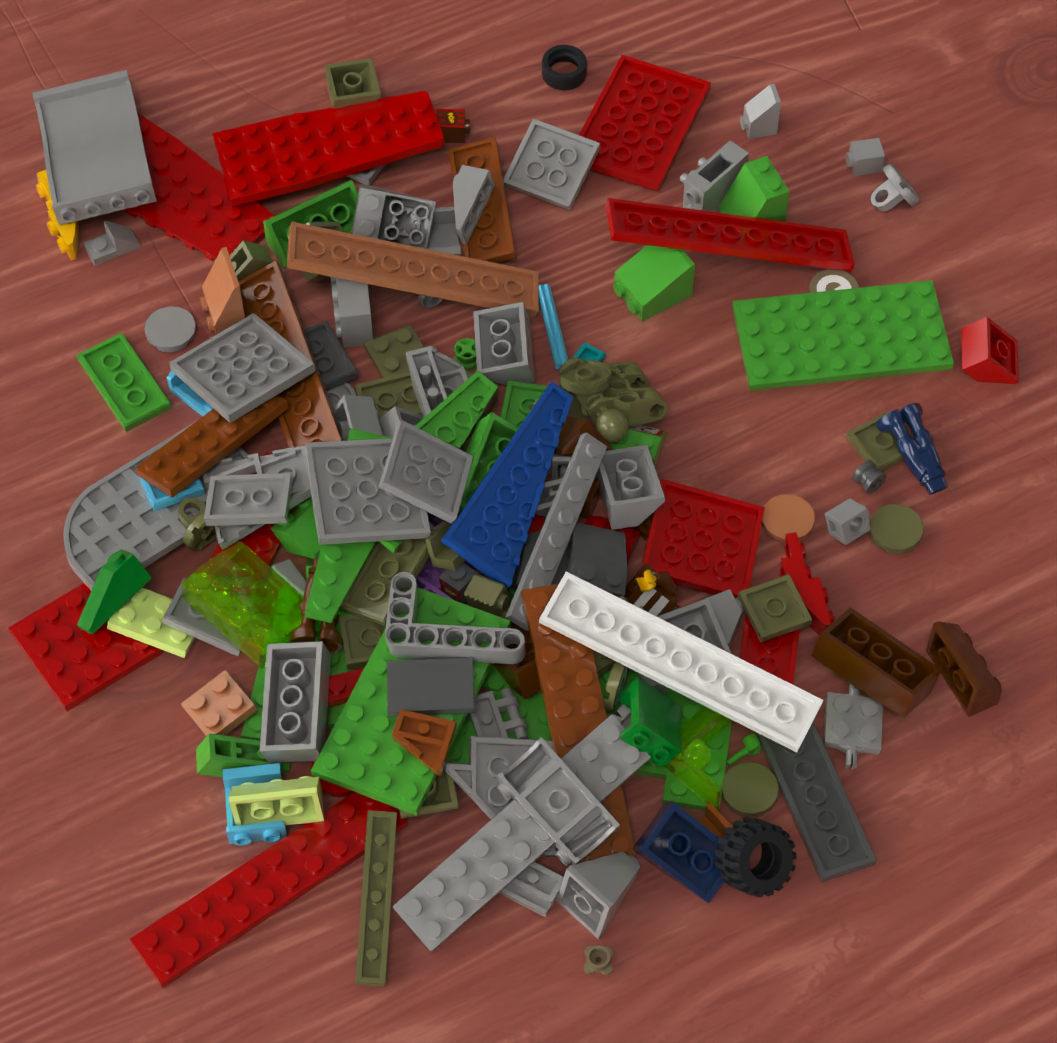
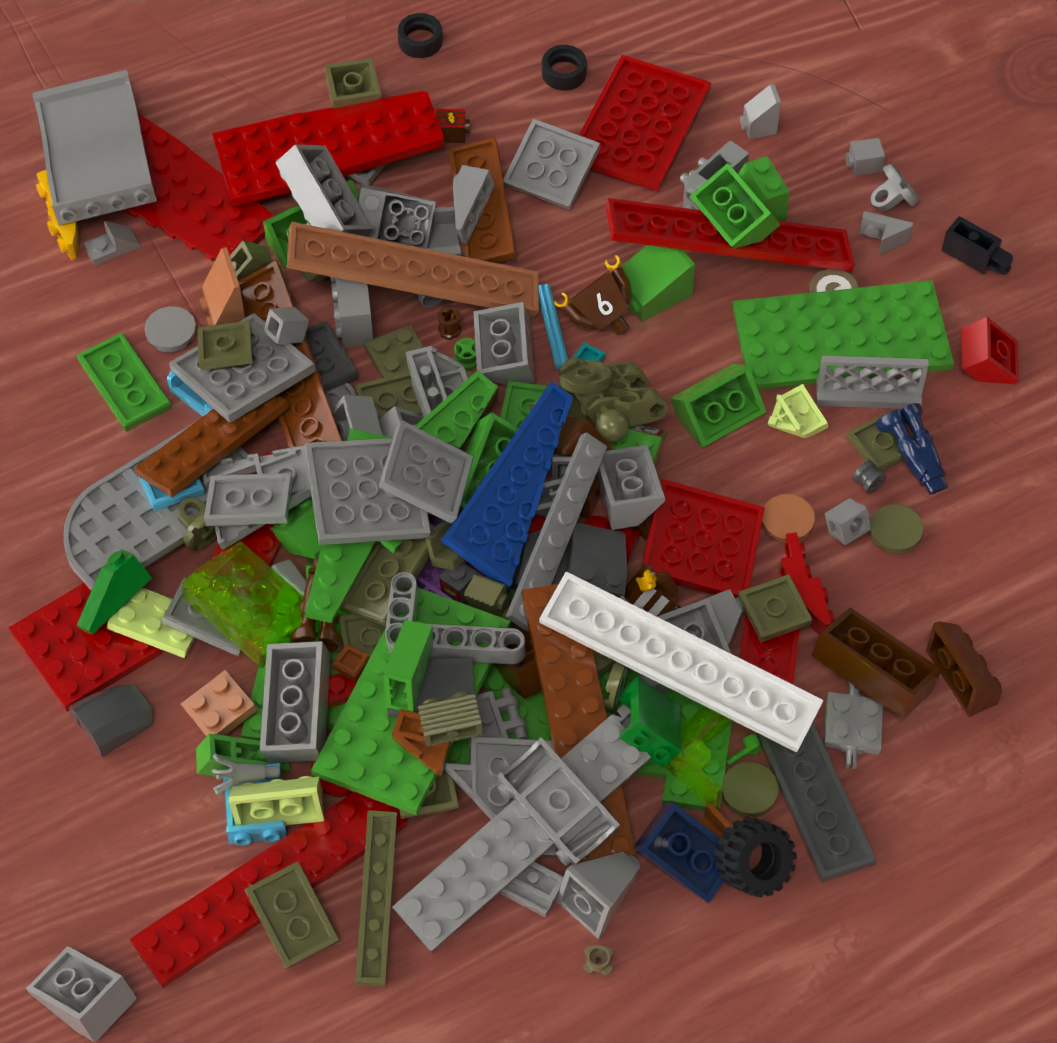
none -> light grey slope [26,946,137,1043]
none -> dark grey slope [69,684,152,757]
none -> olive plate [198,321,253,370]
none -> light grey piece [212,754,280,795]
none -> olive plate [244,861,339,970]
none -> light grey brick [263,307,309,344]
none -> light grey brick [275,145,373,236]
none -> dark orange tile [331,643,371,682]
none -> bright green slope [383,620,433,712]
none -> black tyre [398,13,443,58]
none -> olive brick [417,692,483,747]
none -> reddish brown bush [437,306,461,340]
none -> reddish brown torso [554,255,631,335]
none -> bright green slope [670,363,767,448]
none -> bright green slope [689,163,780,249]
none -> yellowish green slope [768,384,829,438]
none -> light grey fence [816,356,929,409]
none -> light grey slope [859,211,913,254]
none -> black brick [942,216,1013,275]

